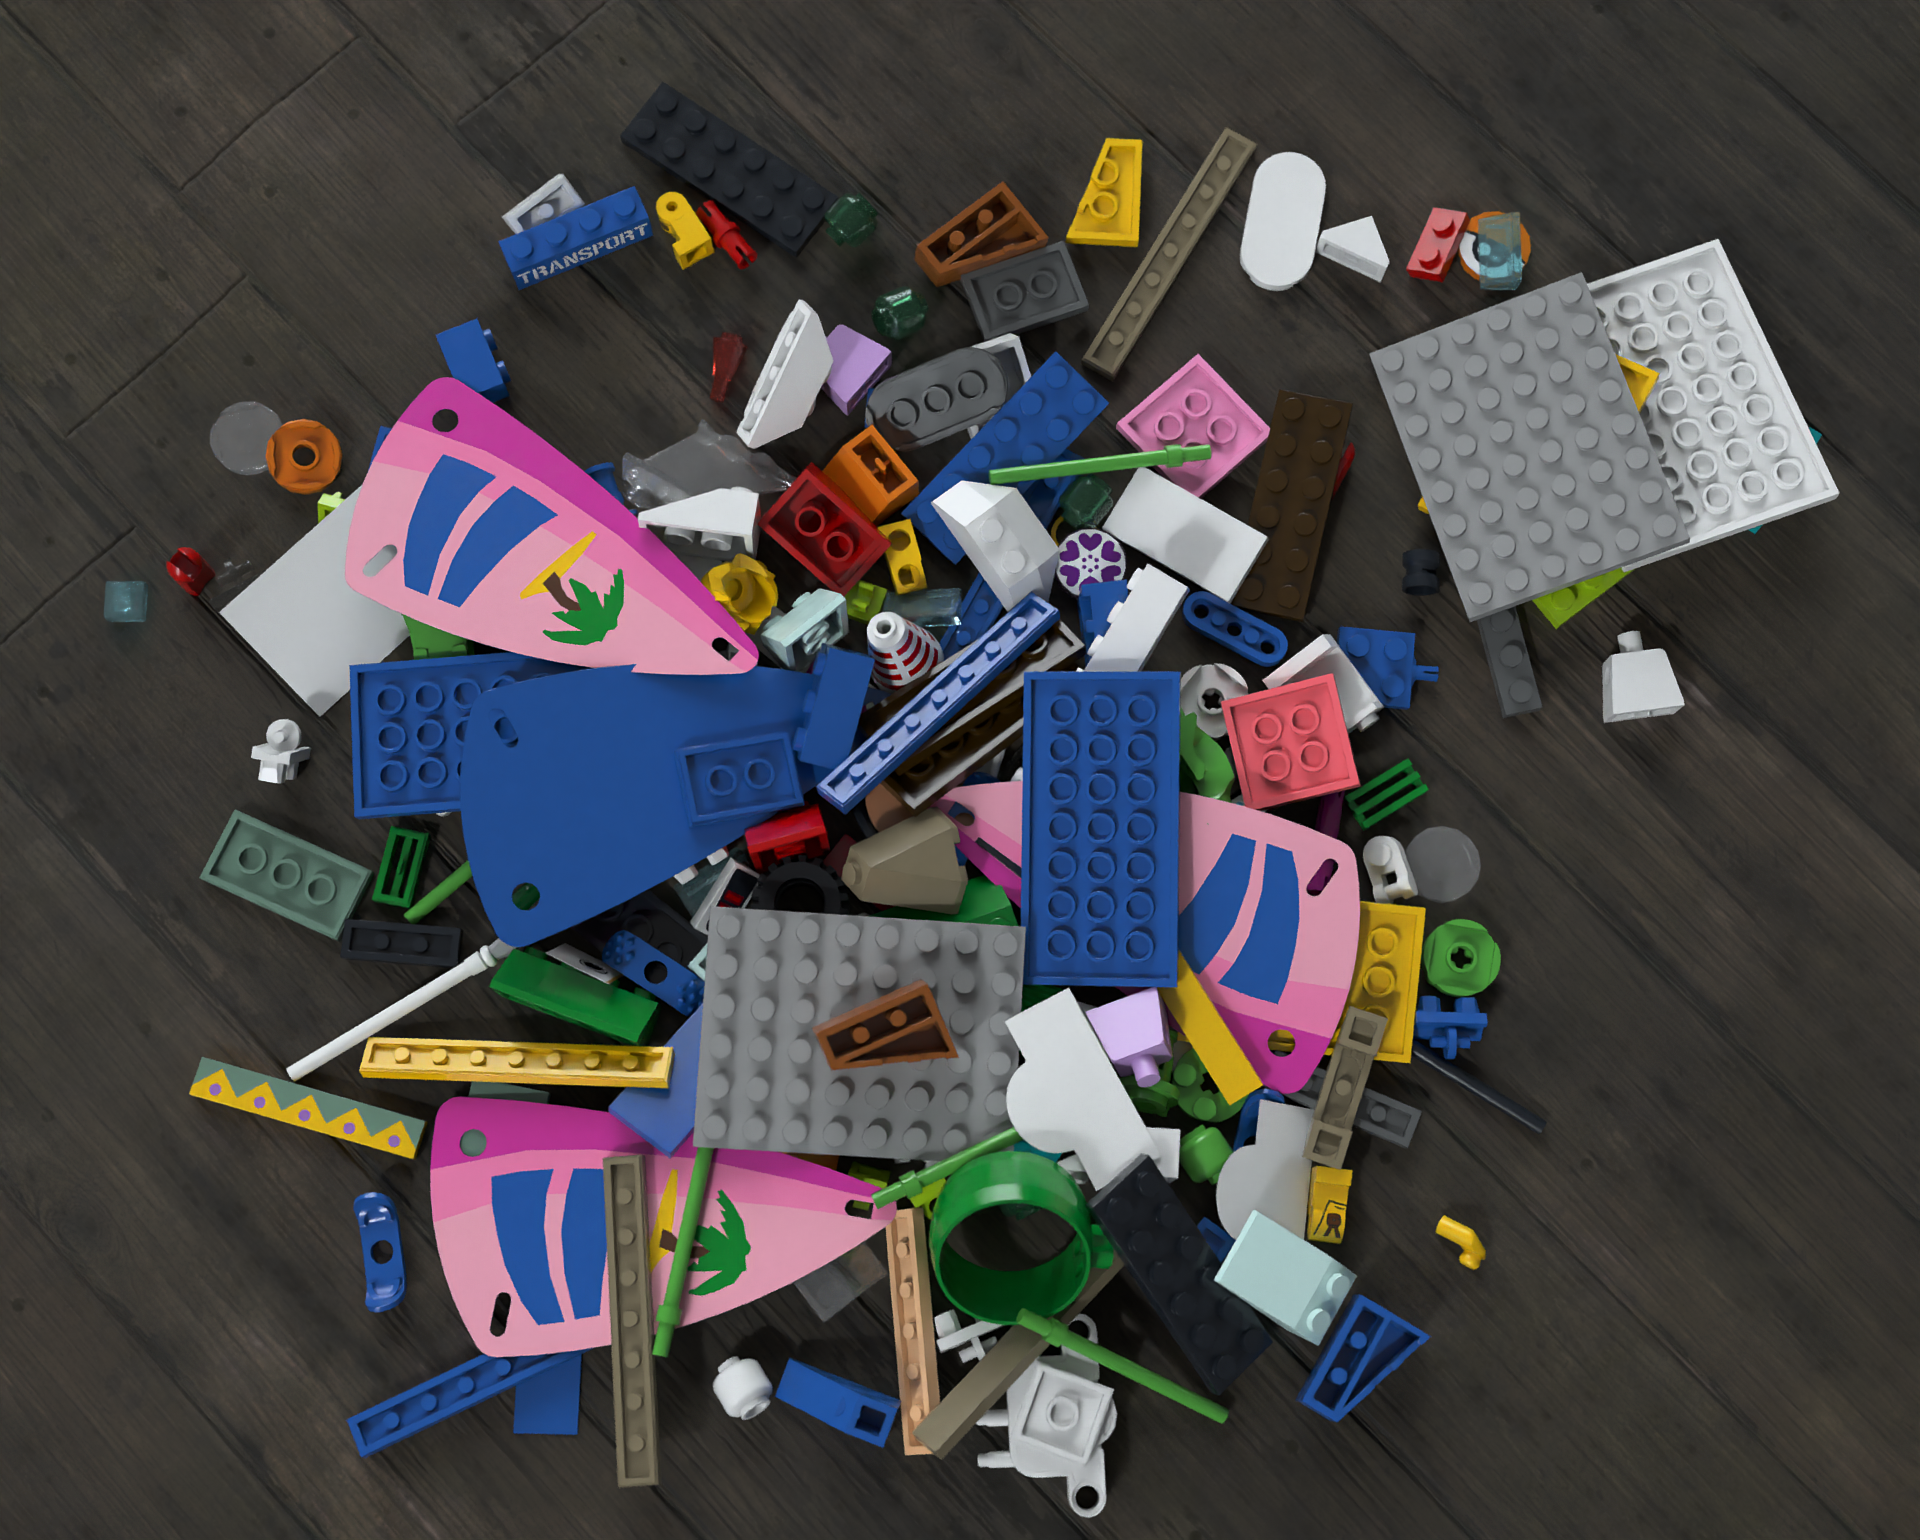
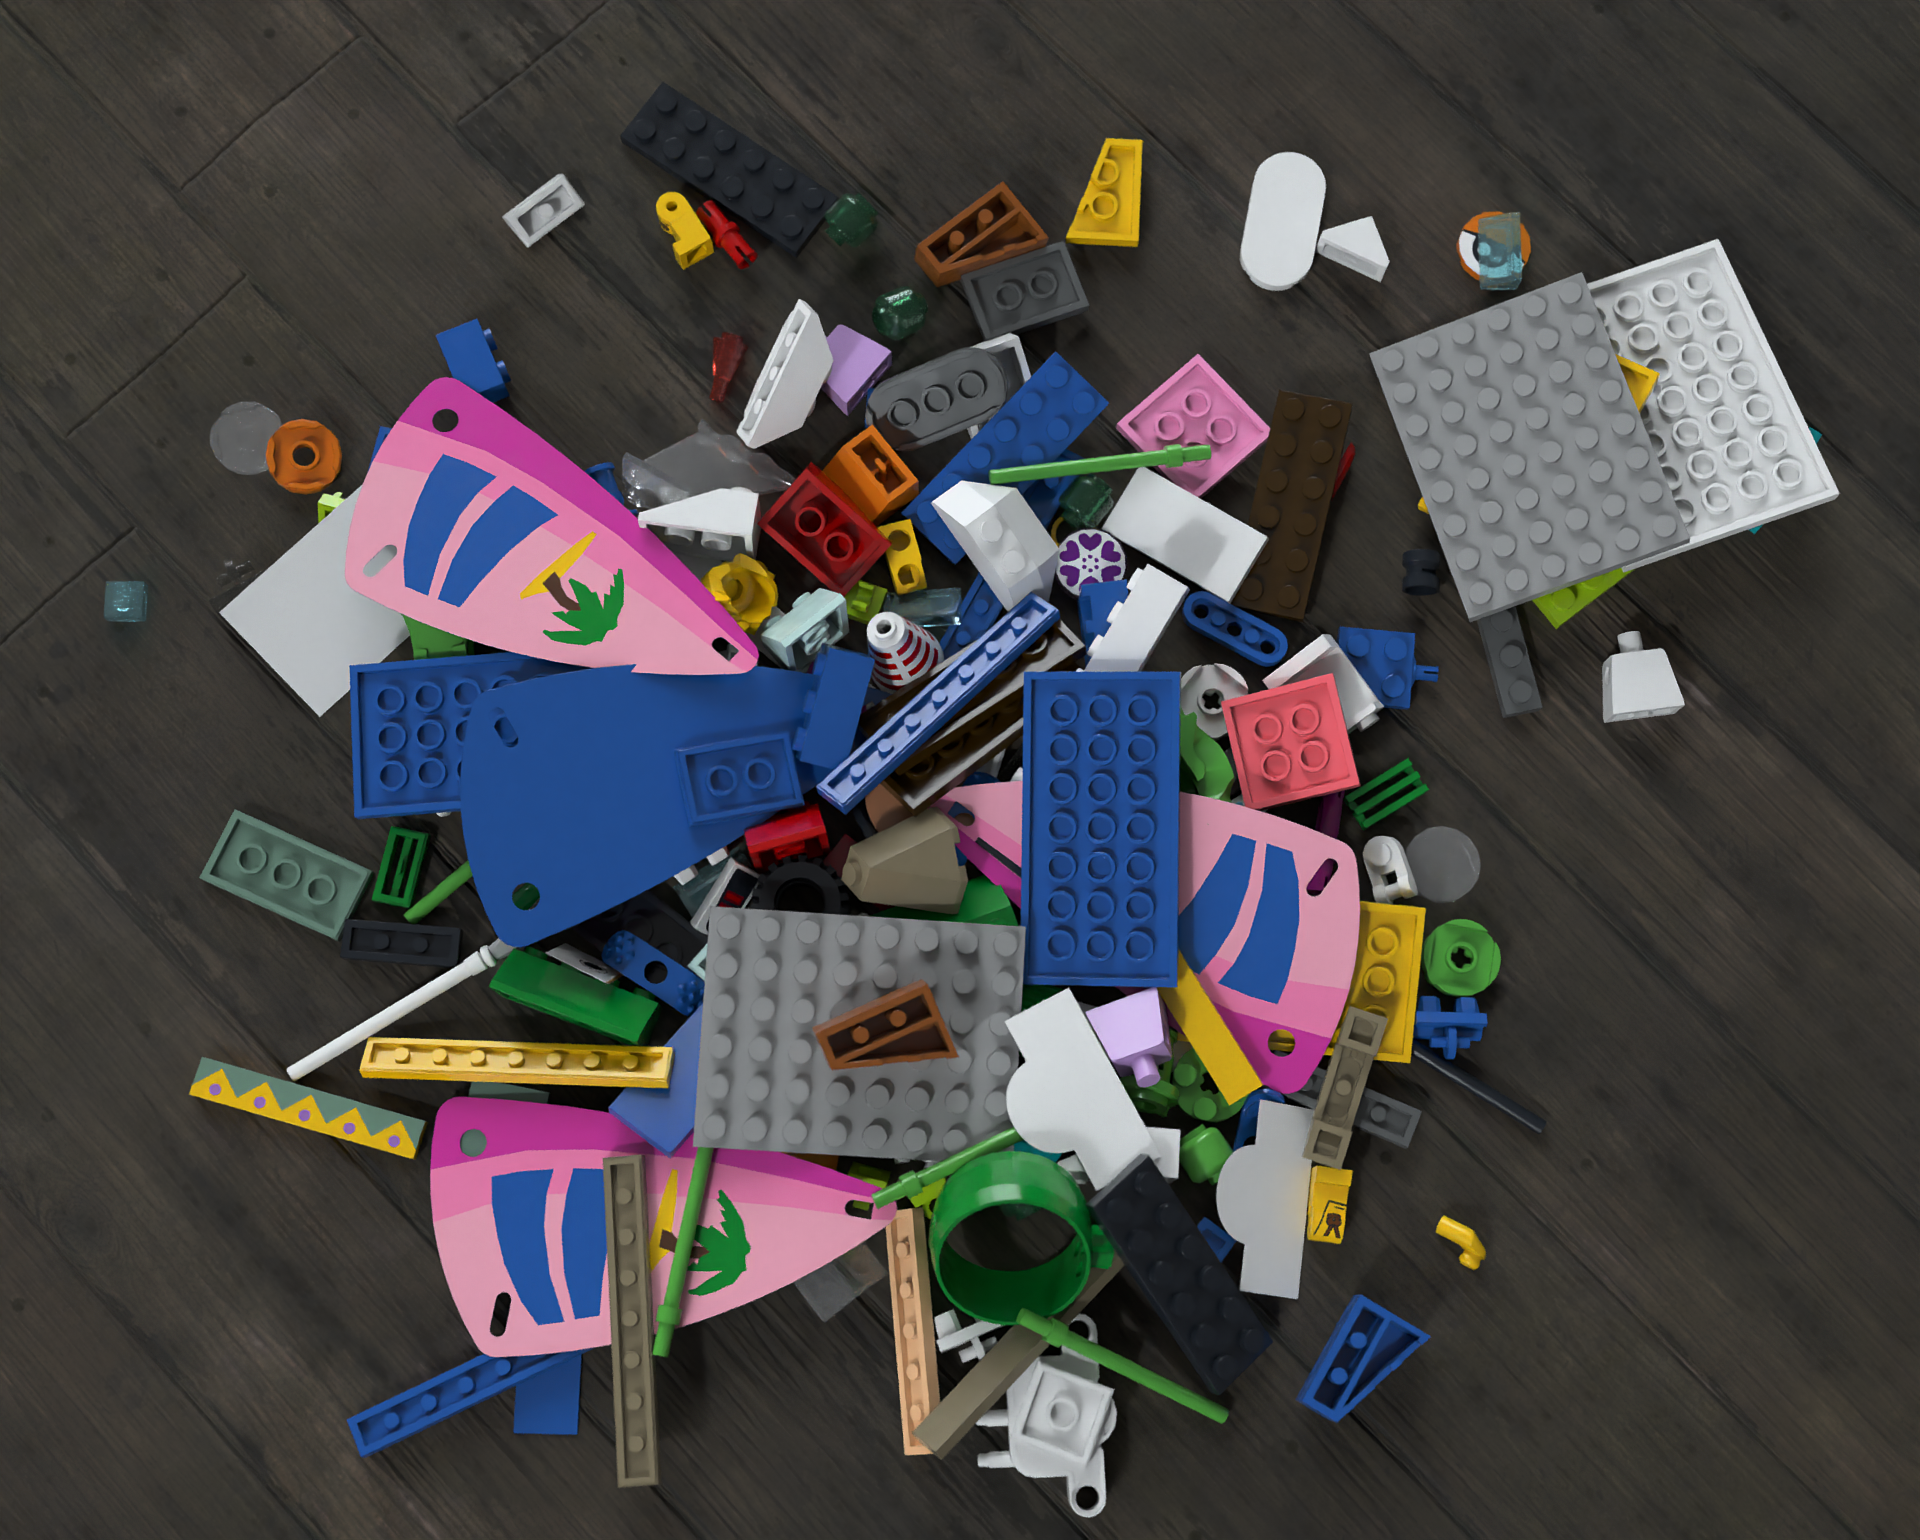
red piece [166,547,216,596] -> none
white hips [251,719,311,784] -> none
blue piece [353,1192,407,1312] -> none
blue brick [498,186,653,290] -> none
white head [713,1356,773,1420] -> none
blue slope [775,1358,901,1448] -> none
dark tan tile [1081,127,1257,382] -> none
light aqua slope [1214,1210,1357,1346] -> none
plate [1406,207,1470,282] -> none

